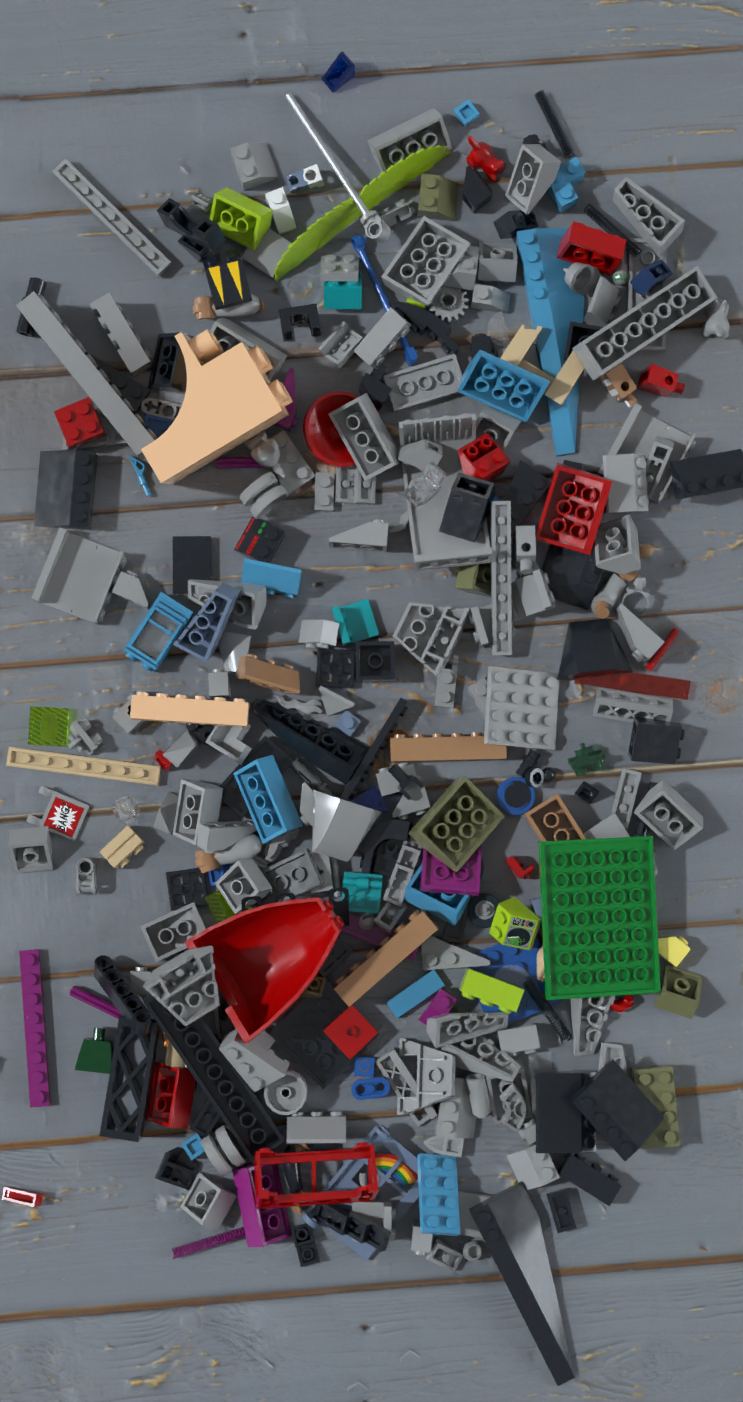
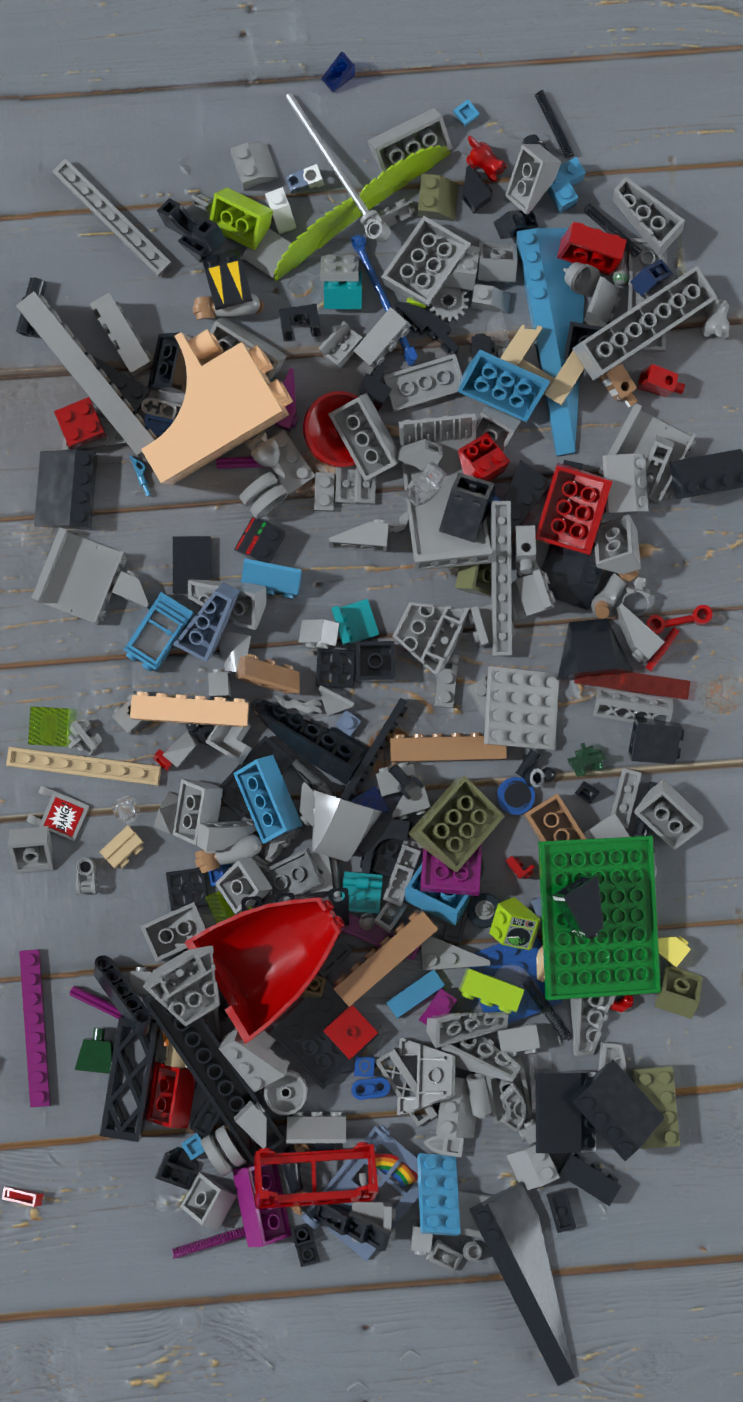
none -> light grey slope [234,1100,267,1149]
none -> black slope [552,875,603,939]
none -> red piece [646,605,713,635]

